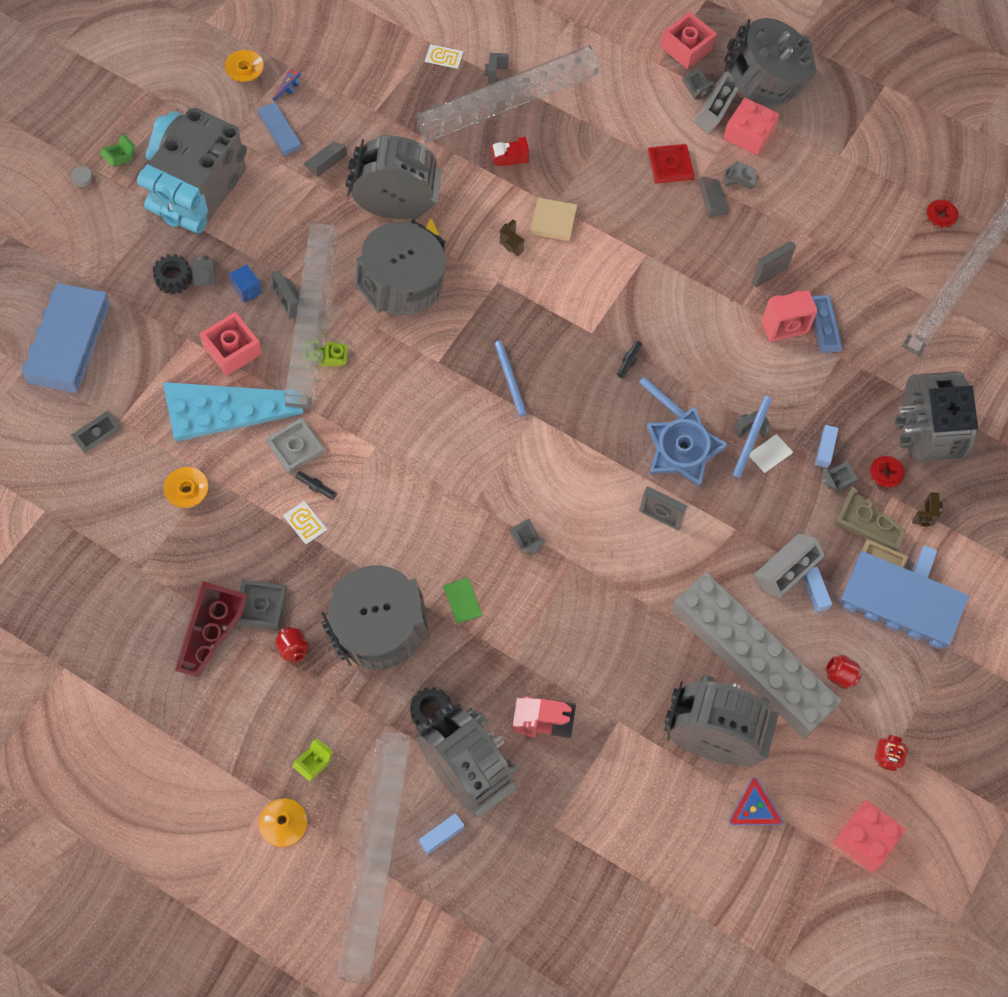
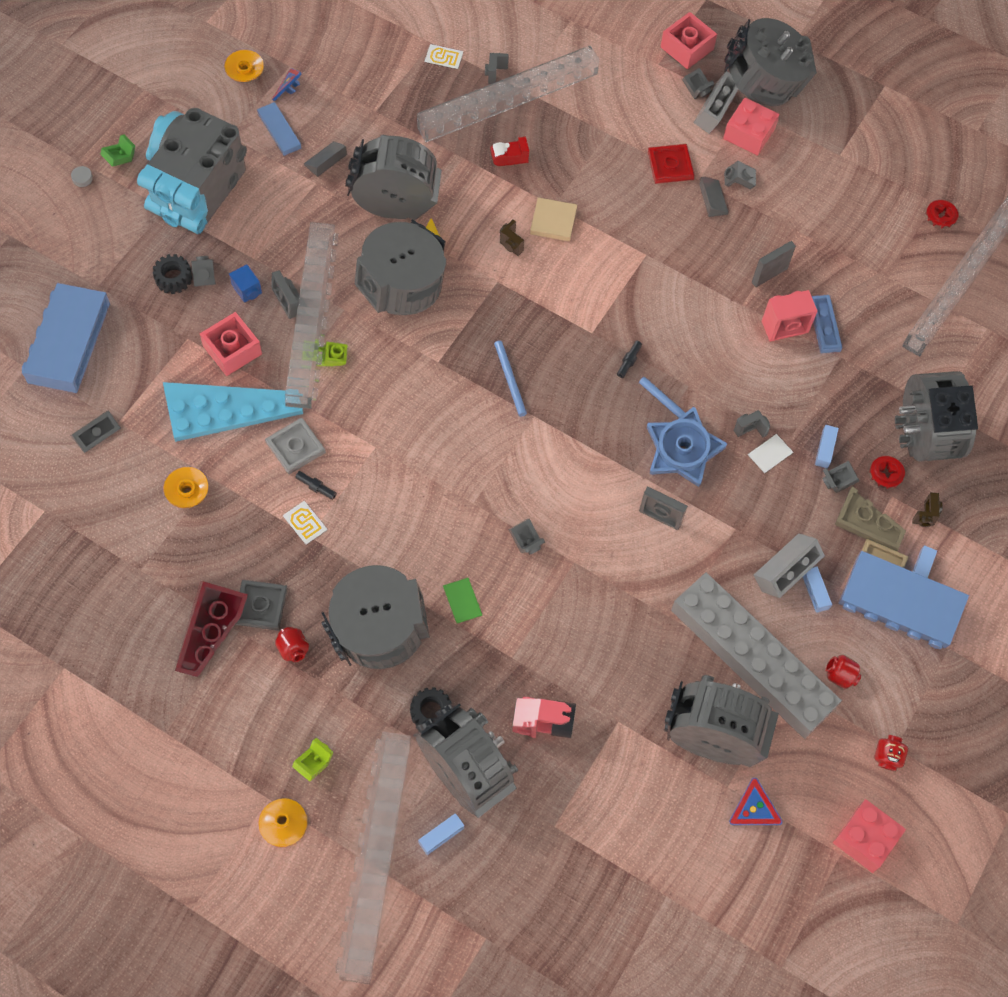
medium blue bar [732,396,772,479] -> none

